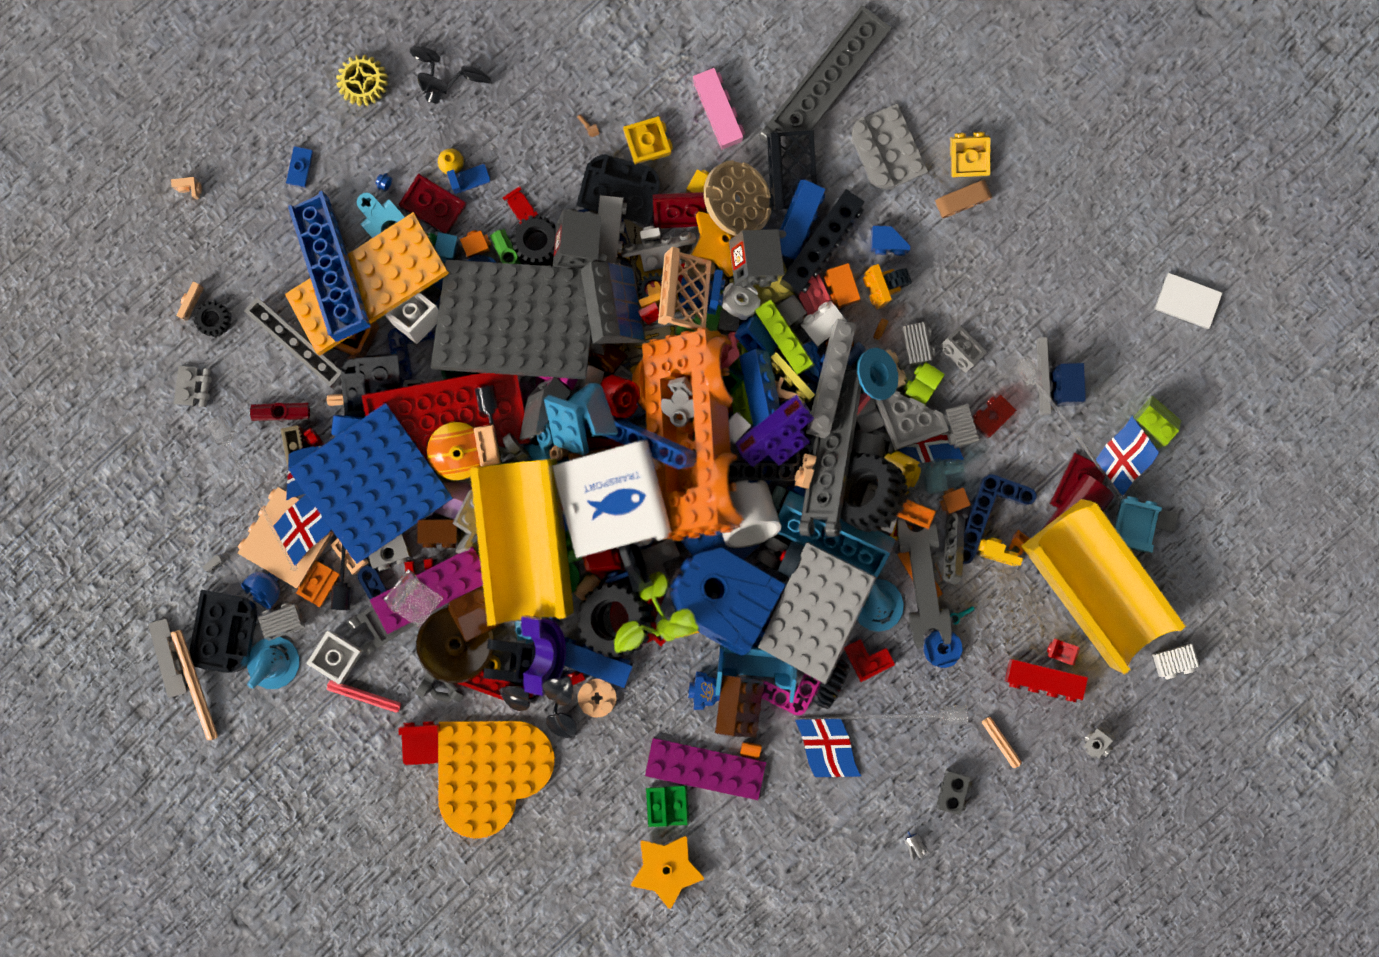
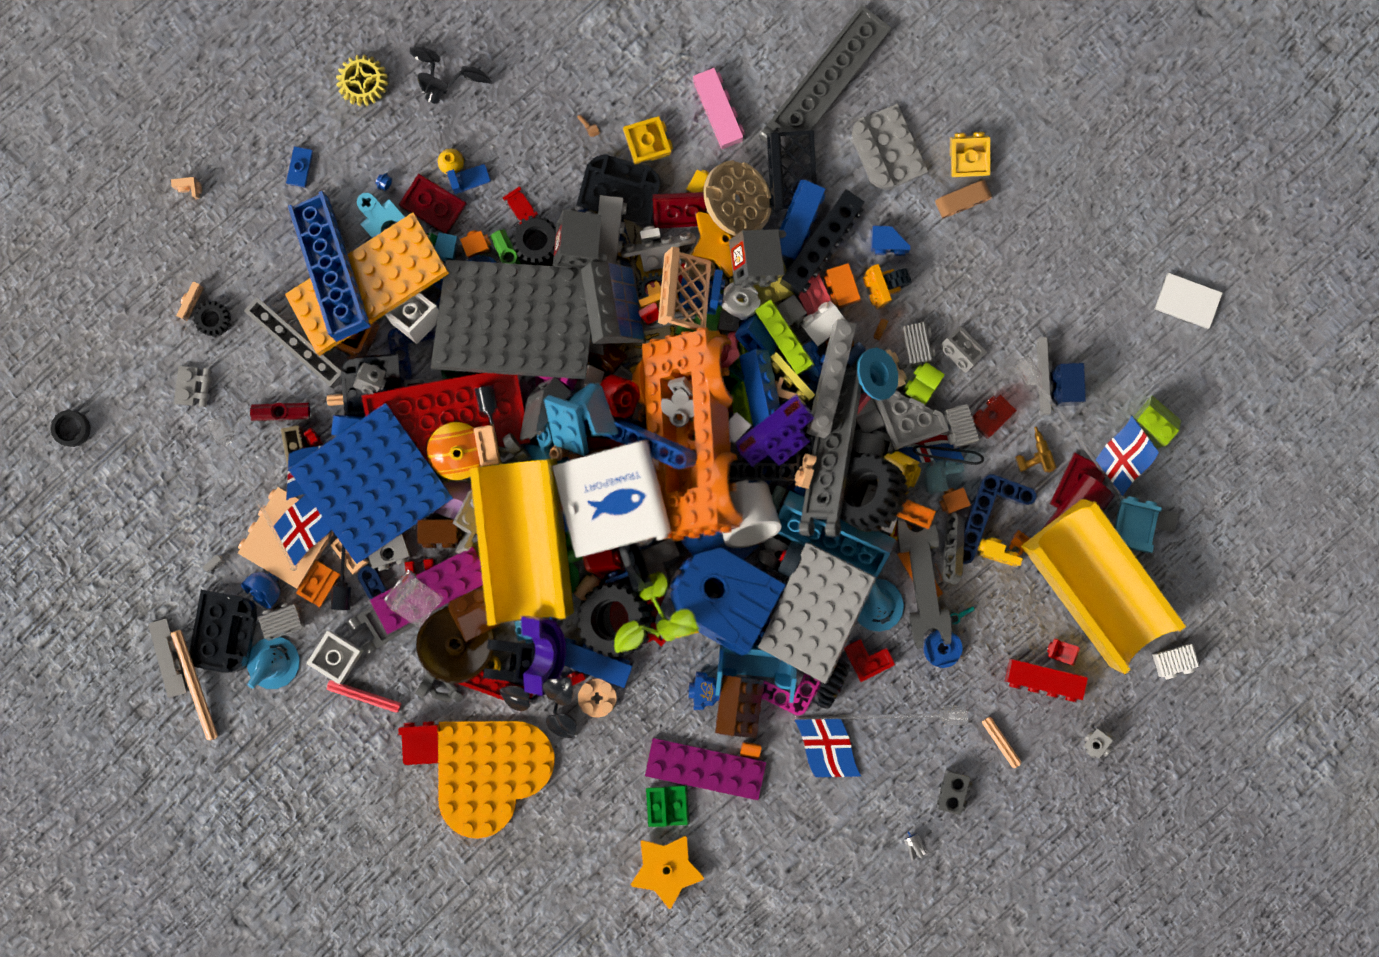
none -> black tyre [50,410,91,447]
none -> light grey brick [353,363,386,394]
none -> clear smoke tile [632,403,647,429]
none -> black piece [912,445,984,465]
none -> pearl gold piece [1015,426,1057,473]

